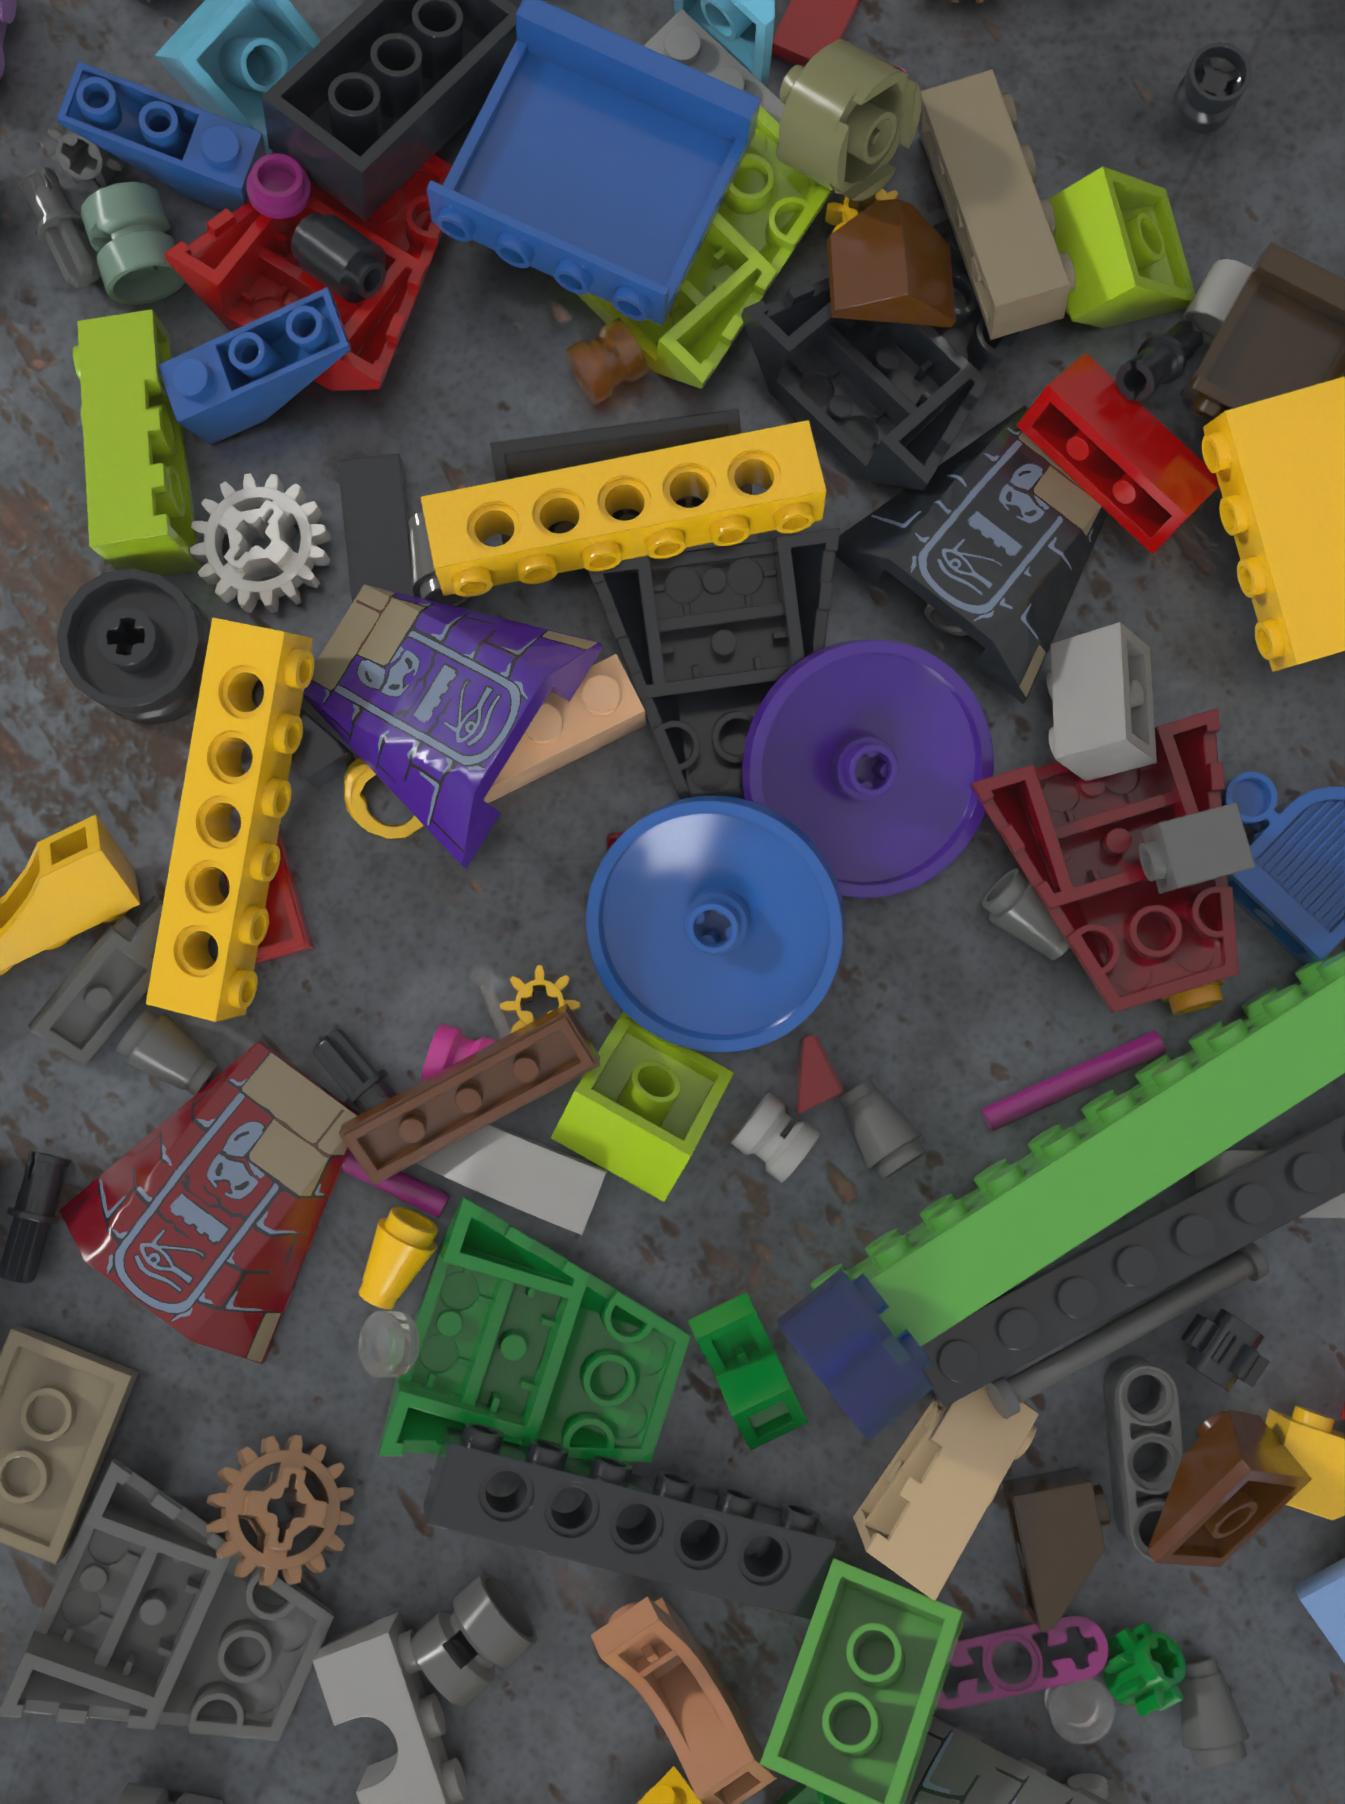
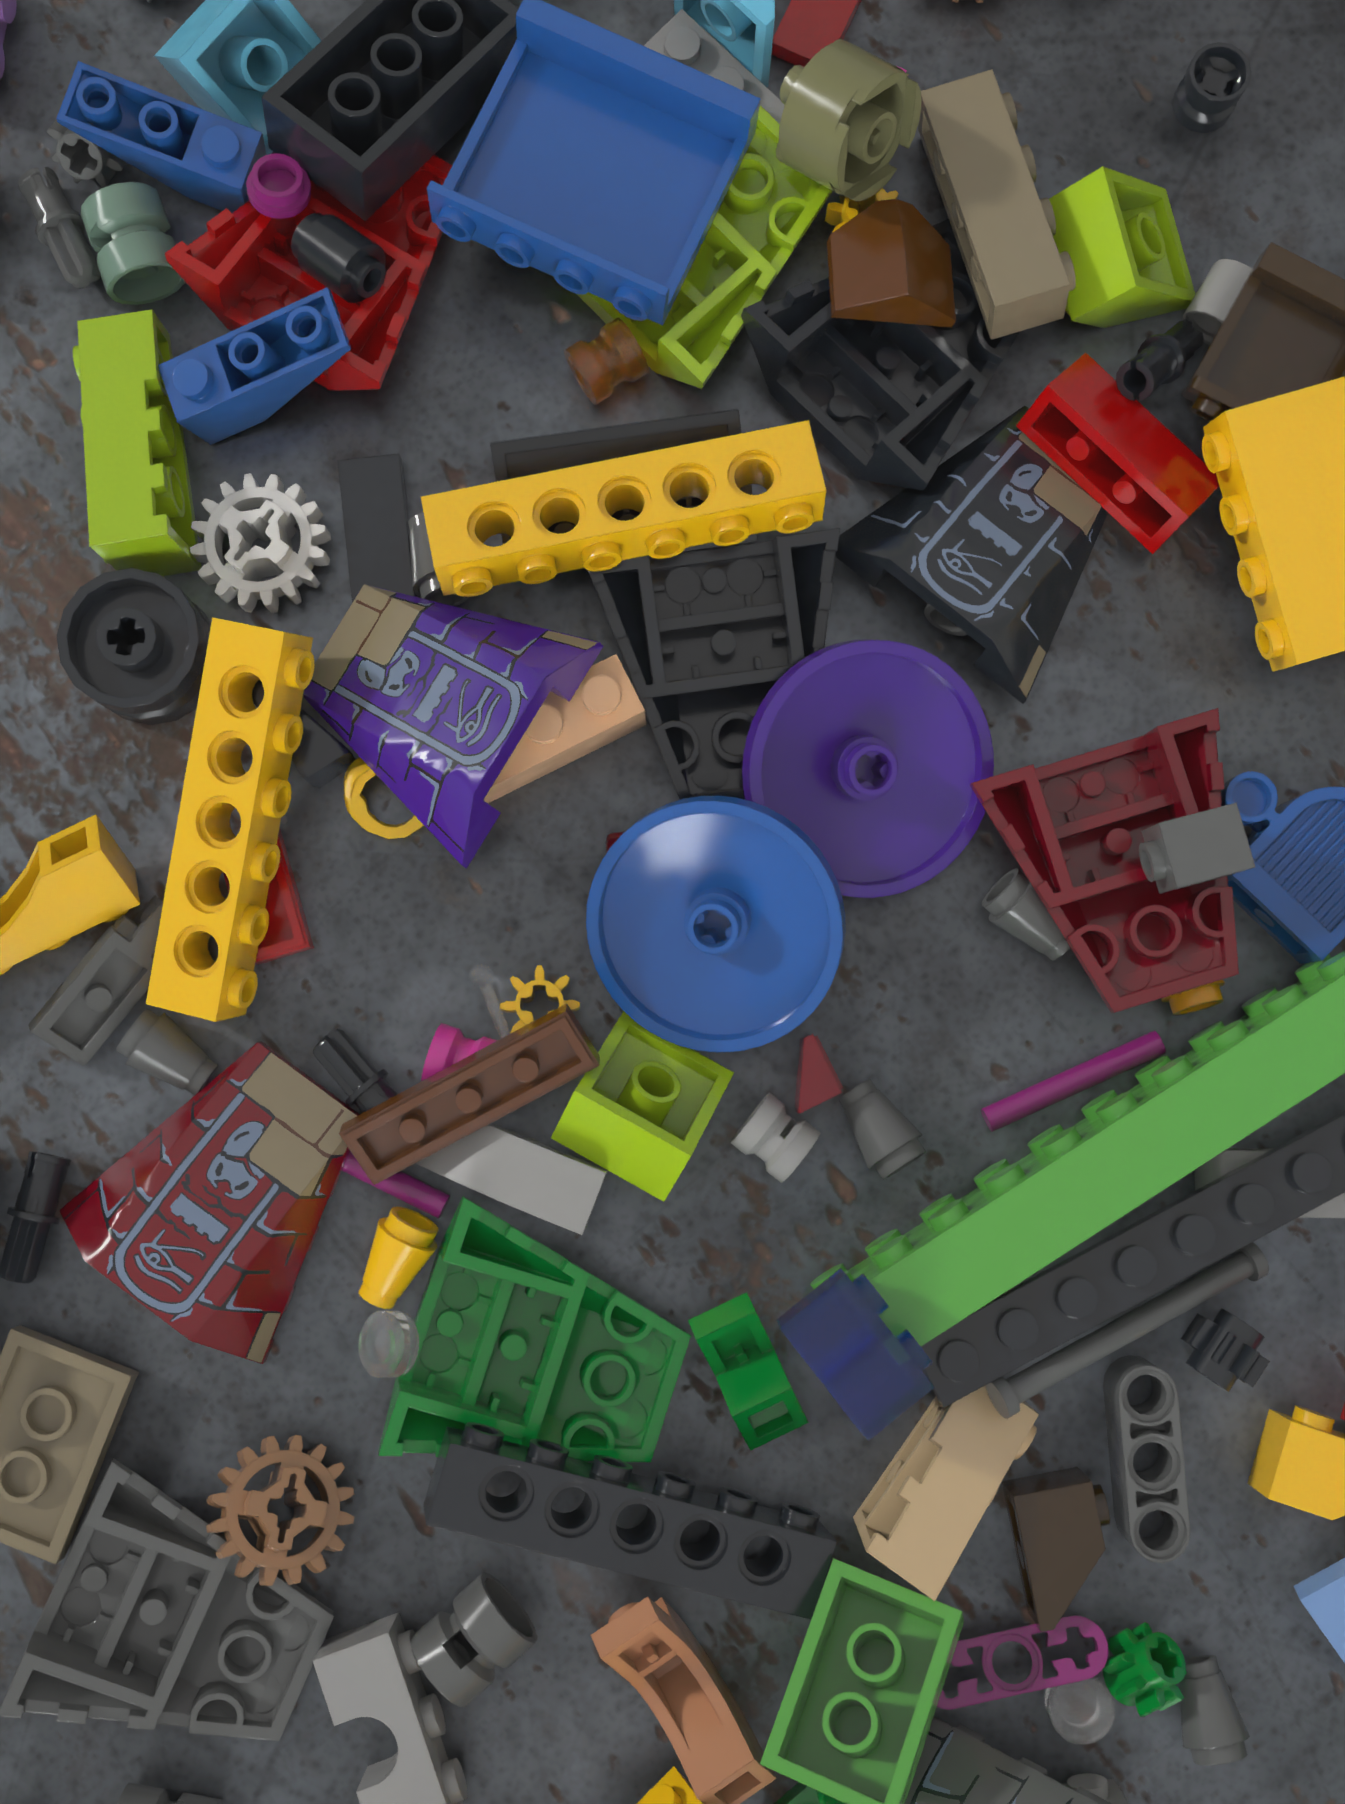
light grey brick [1046,622,1157,781] -> none
reddish brown slope [1147,1409,1312,1567] -> none

